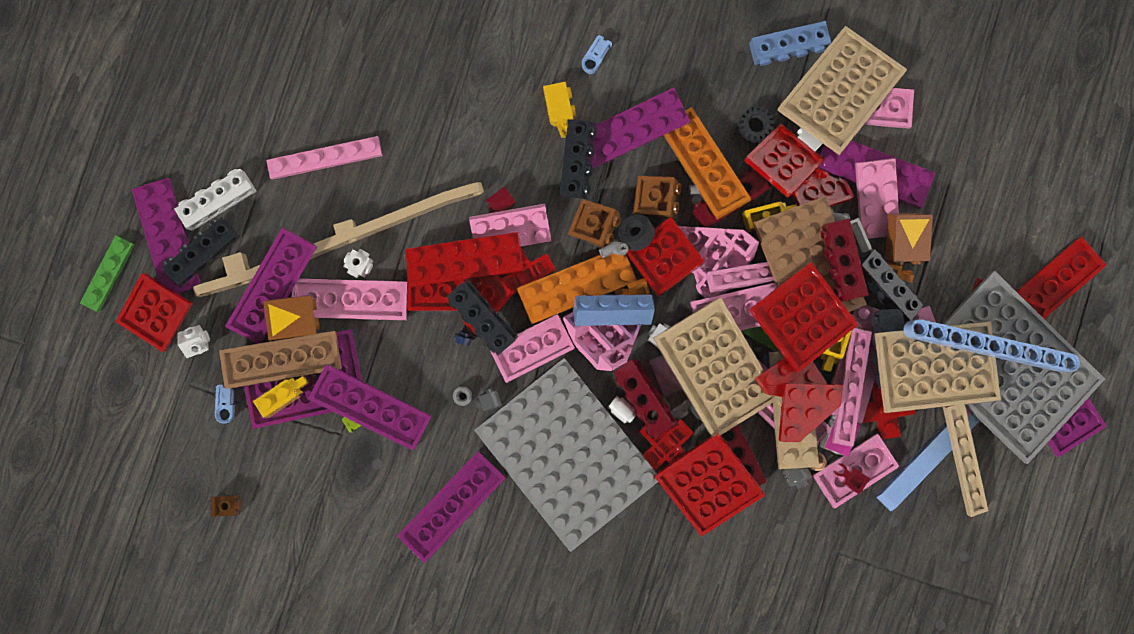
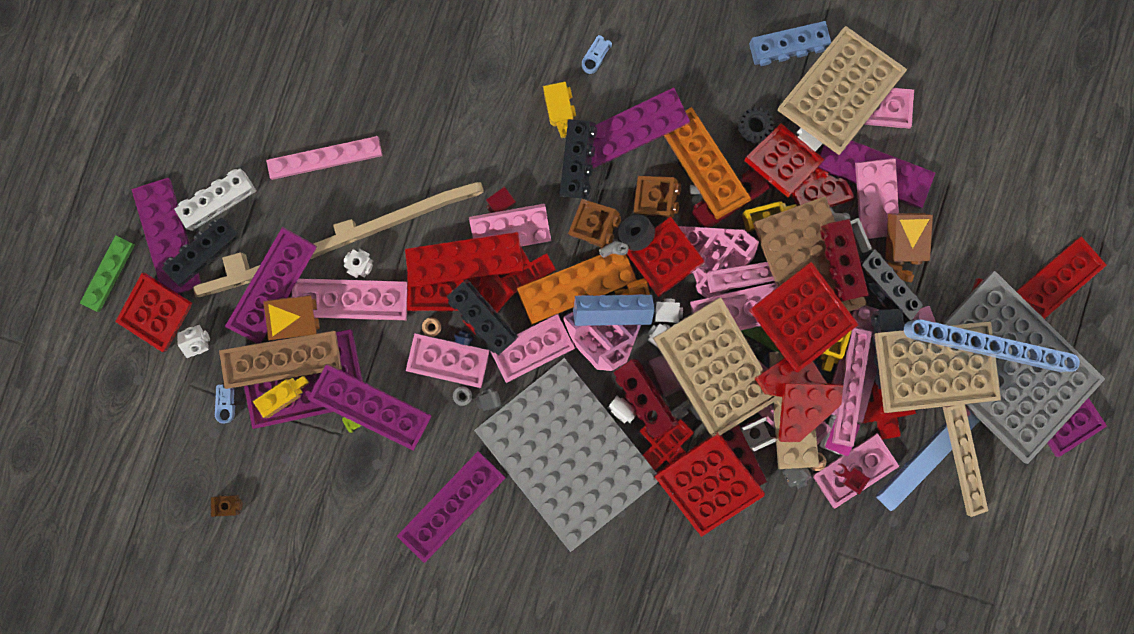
none -> bright pink plate [406,334,490,388]
none -> light nougat plate [422,317,441,337]
none -> white brick [654,299,683,323]
none -> white piece [739,417,777,451]

